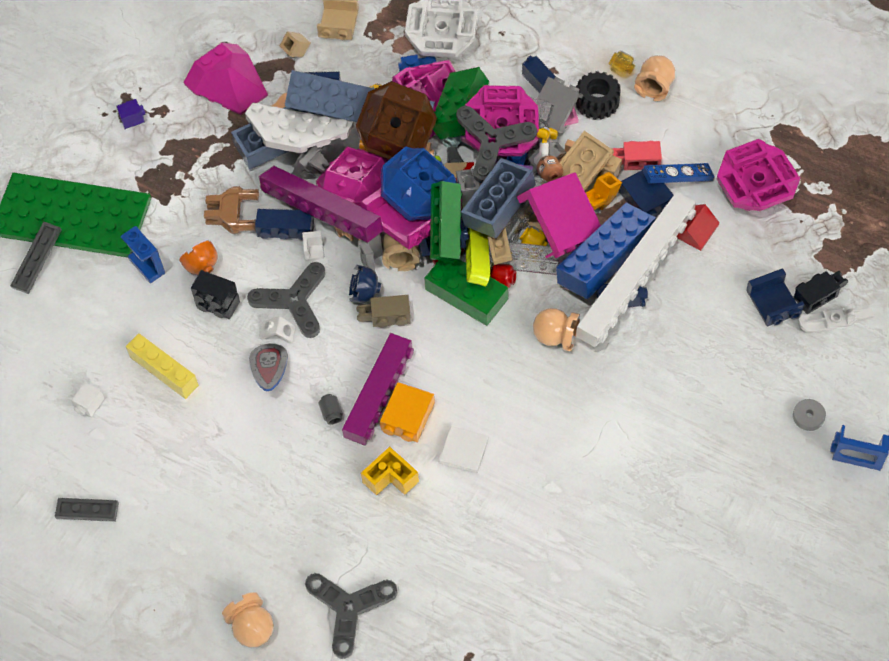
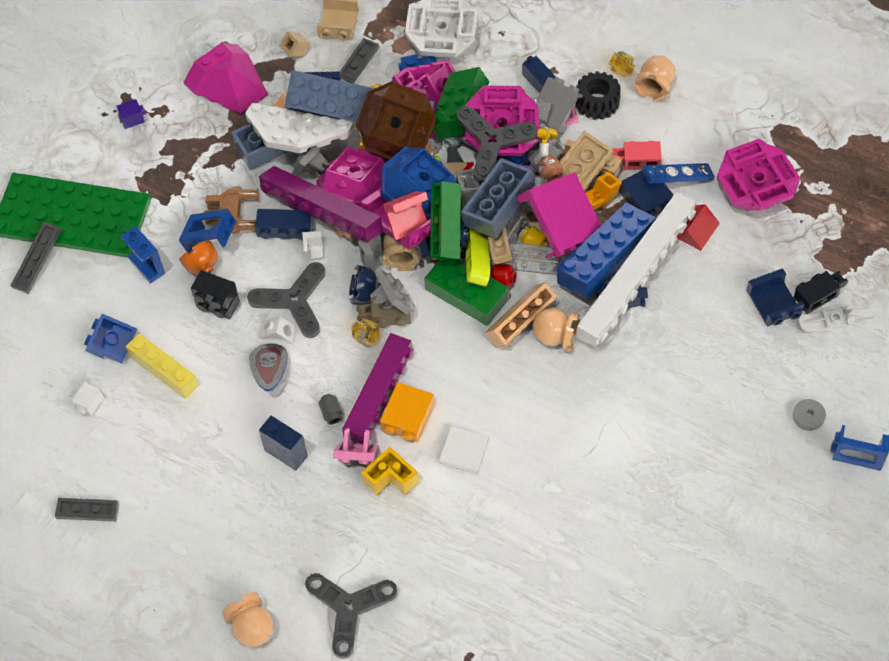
none -> blue plate [84,314,137,363]
none -> blue panel [179,208,236,253]
none -> dark blue brick [259,415,308,471]
none -> bright pink plate [333,429,378,464]
none -> dark grey tile [340,38,379,84]
none -> clear yellow head [351,318,380,346]
none -> light grey plate [370,269,413,314]
none -> coral bracket [383,191,428,240]
none -> light nougat brick [484,282,557,347]

